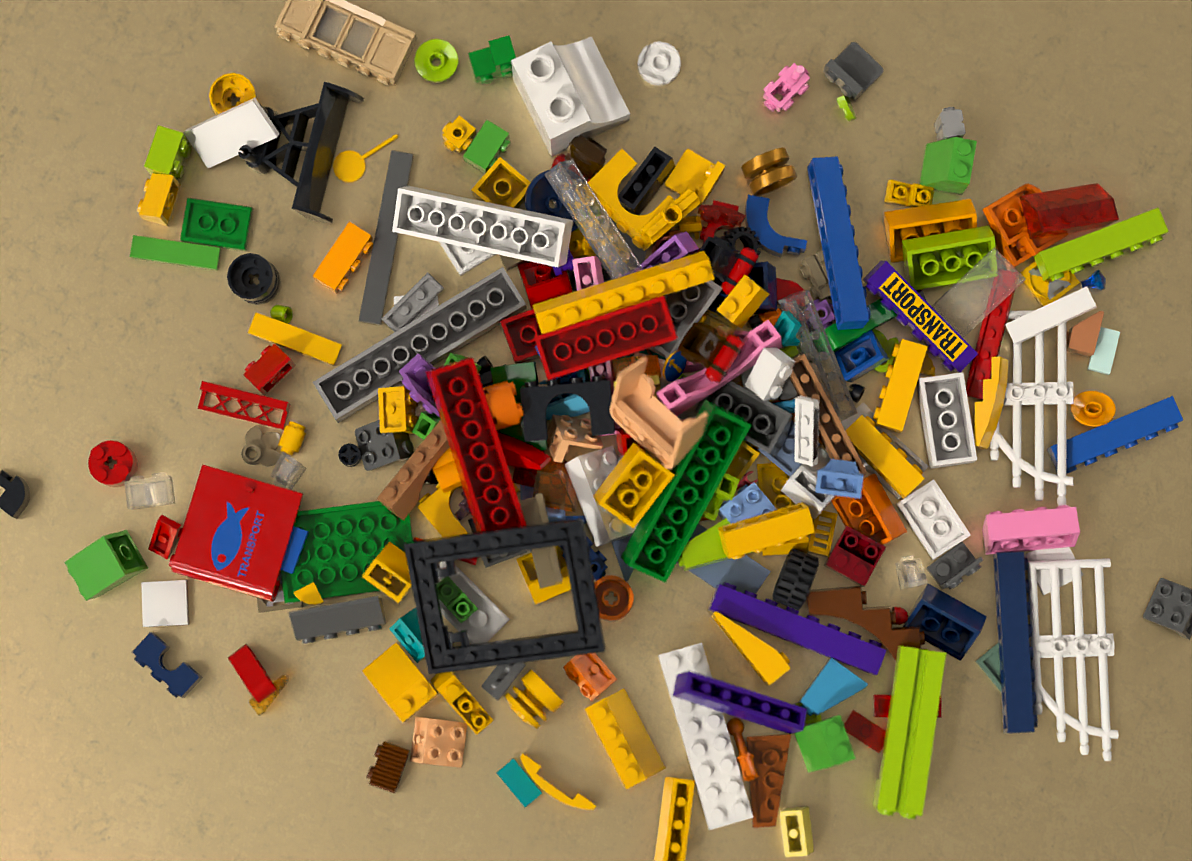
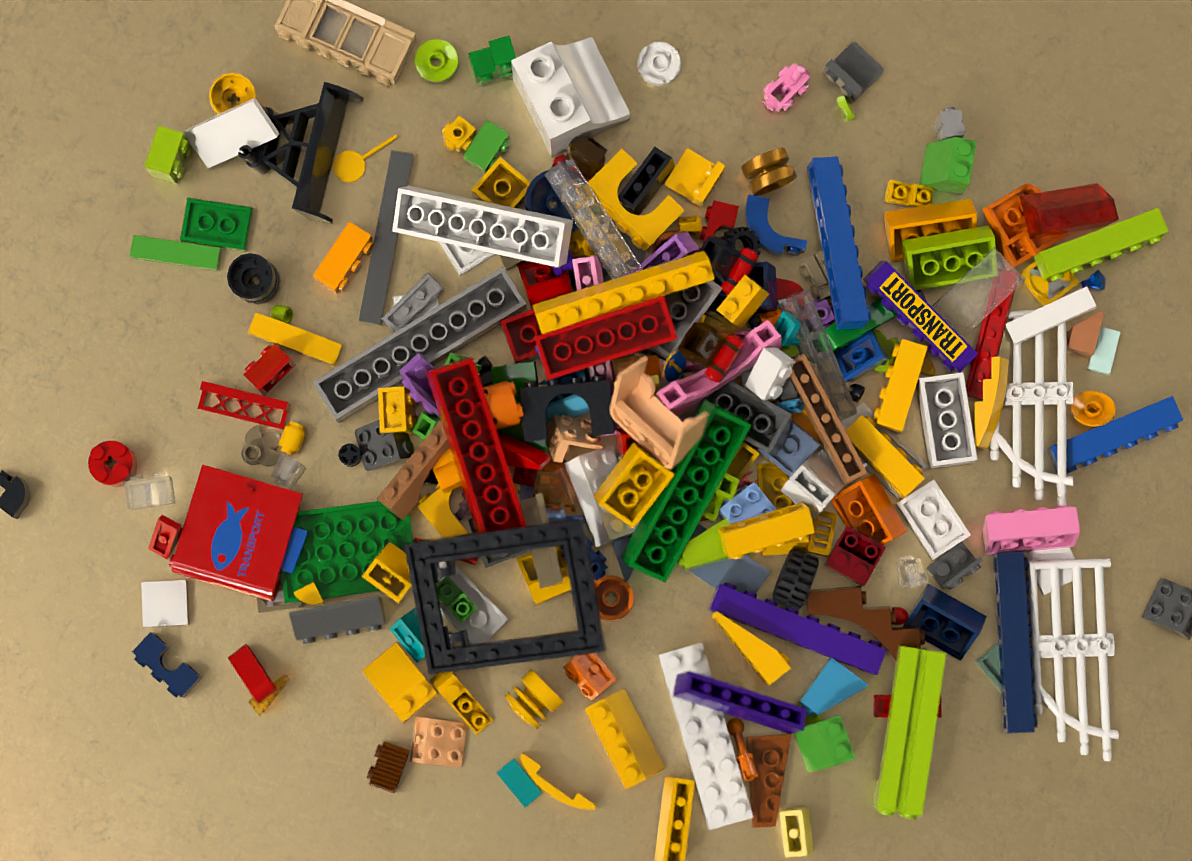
bright green slope [65,530,148,601] -> none
yellow slope [137,173,181,226] -> none
dark grey bracket [482,662,526,701] -> none
yellow piece [639,189,701,245] -> none
clear red slope [698,205,746,227] -> none
white plate [795,396,819,466] -> none
medium blue slope [815,459,864,498] -> none
clear red plate [844,710,886,753] -> none

